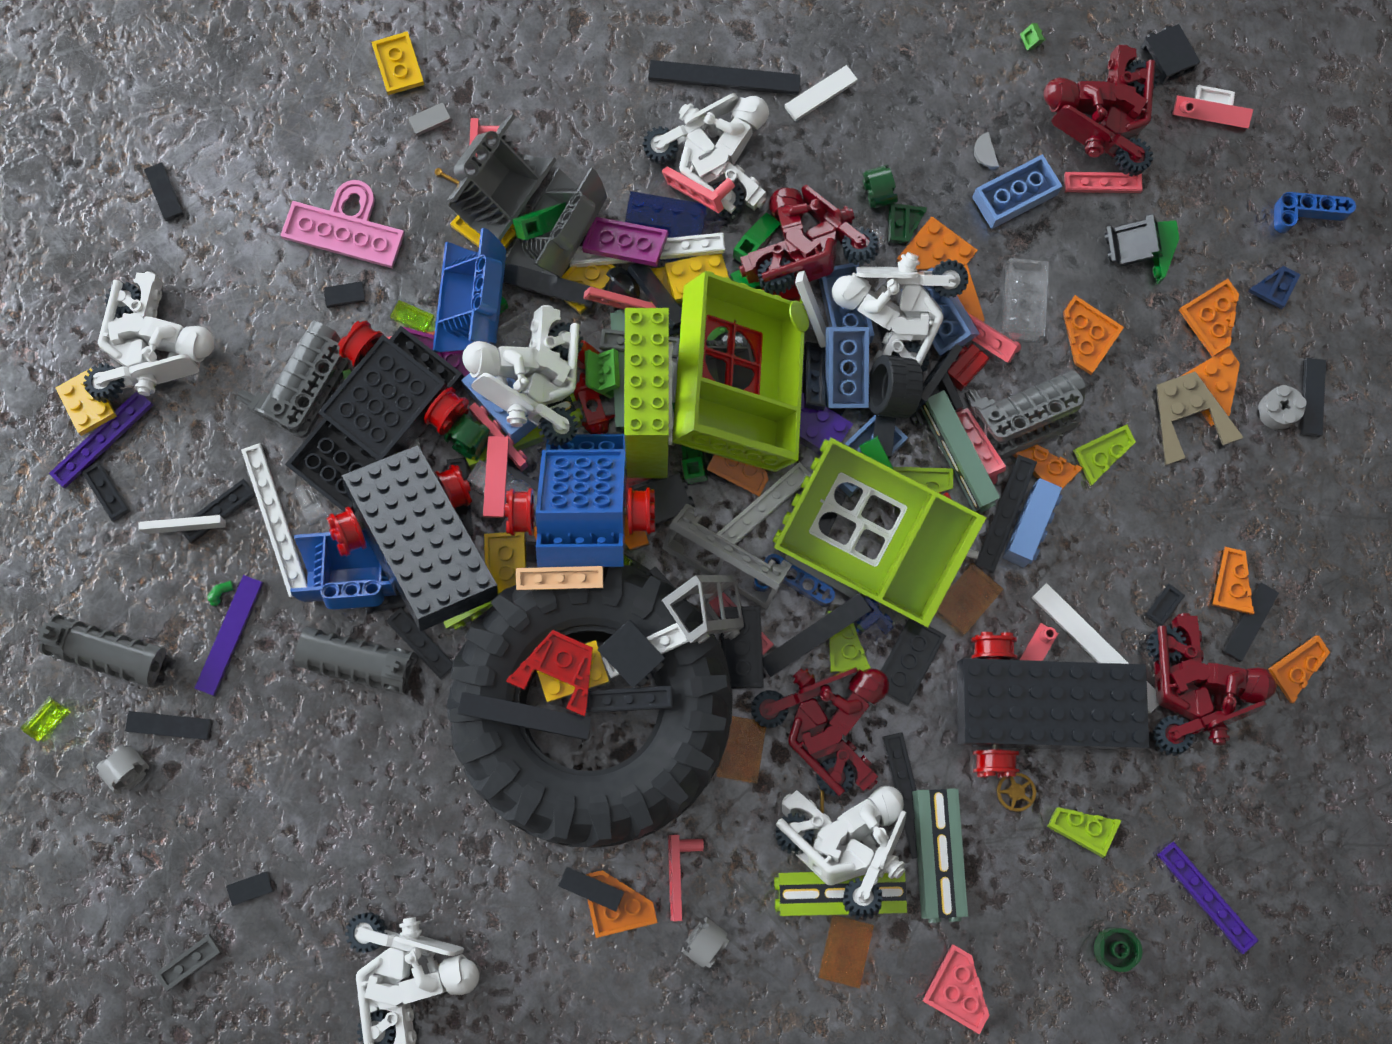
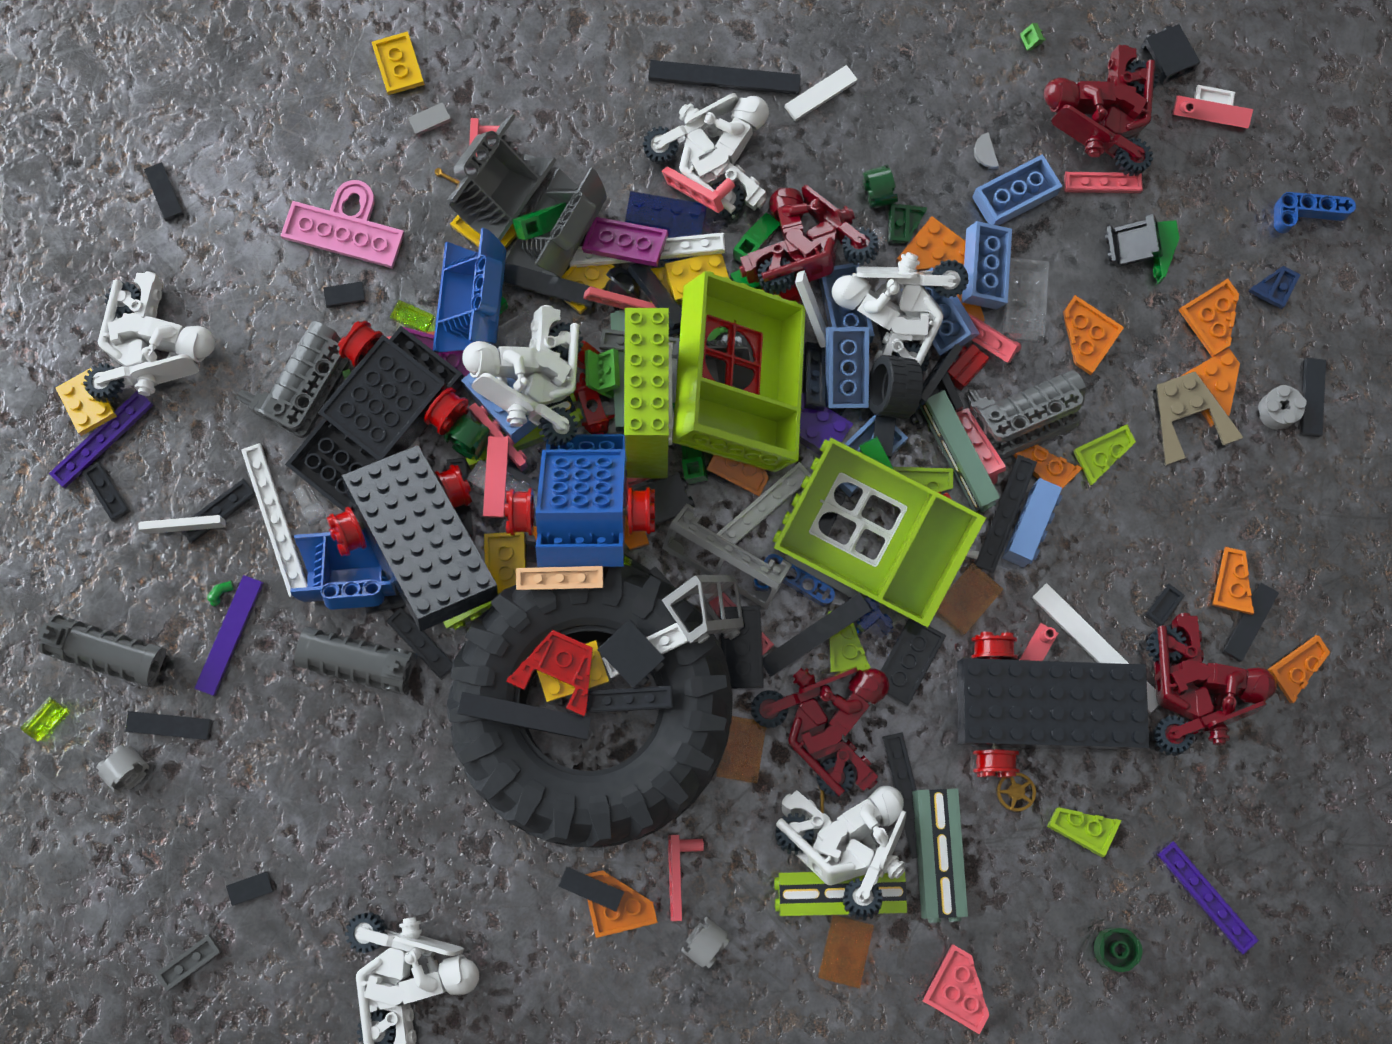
lime piece [789,299,809,332] -> none
none -> medium blue brick [962,221,1012,310]

